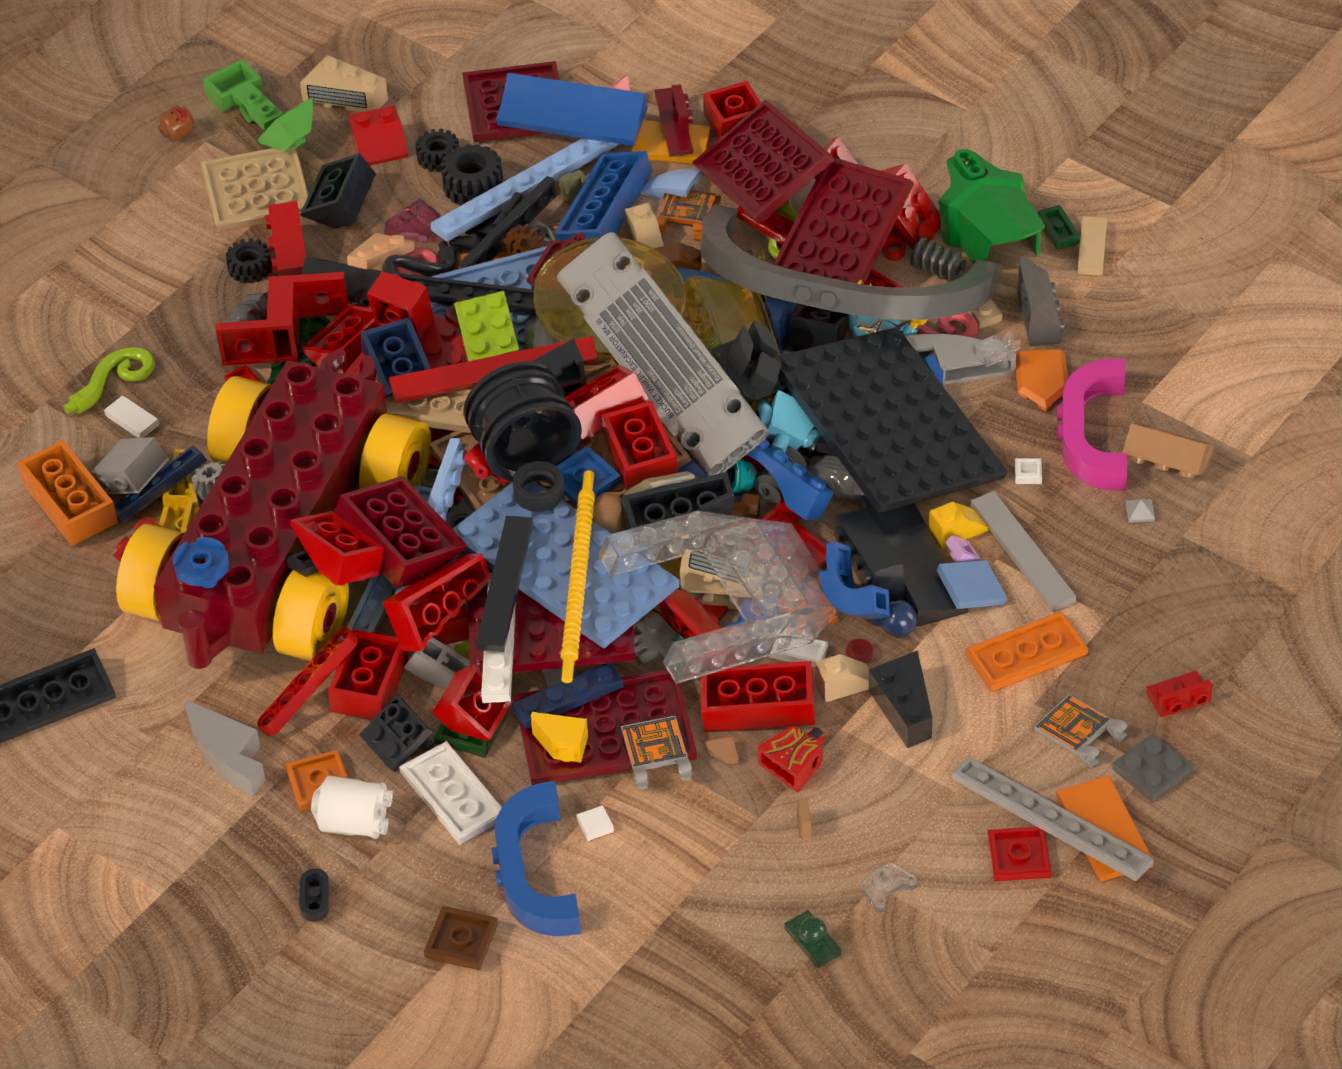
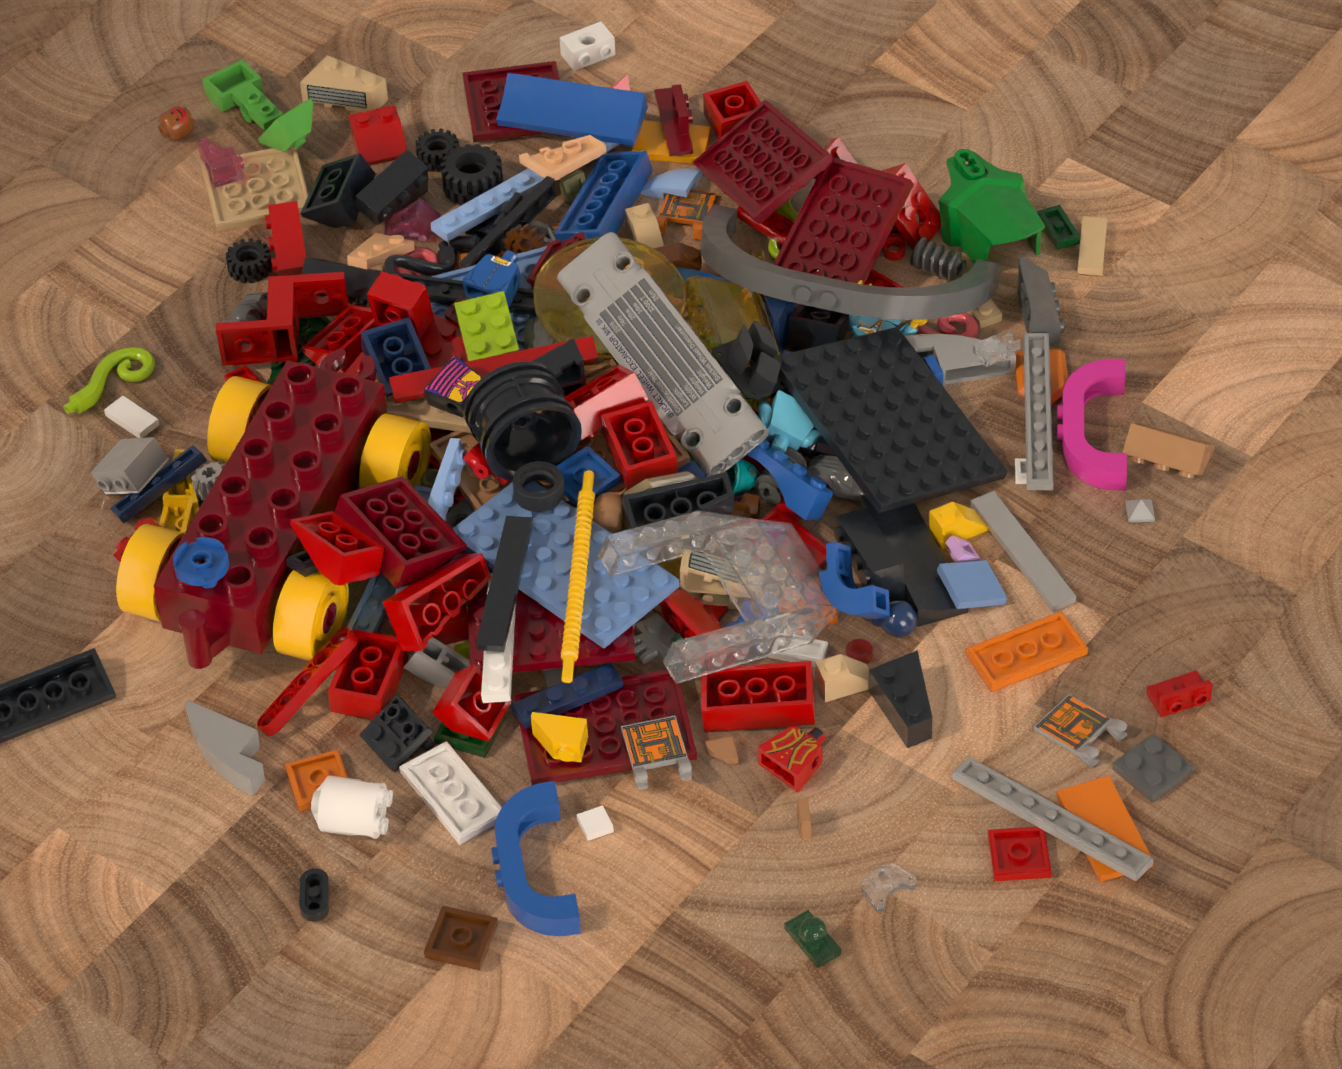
orange brick [17,440,118,546] -> none
none -> clear pink arch [198,137,245,188]
none -> black wedge [356,150,429,226]
none -> torso [424,355,482,417]
none -> blue torso [462,251,521,309]
none -> light nougat wing [519,135,607,181]
none -> white brick [560,21,615,71]
none -> light grey tile [1023,333,1054,490]

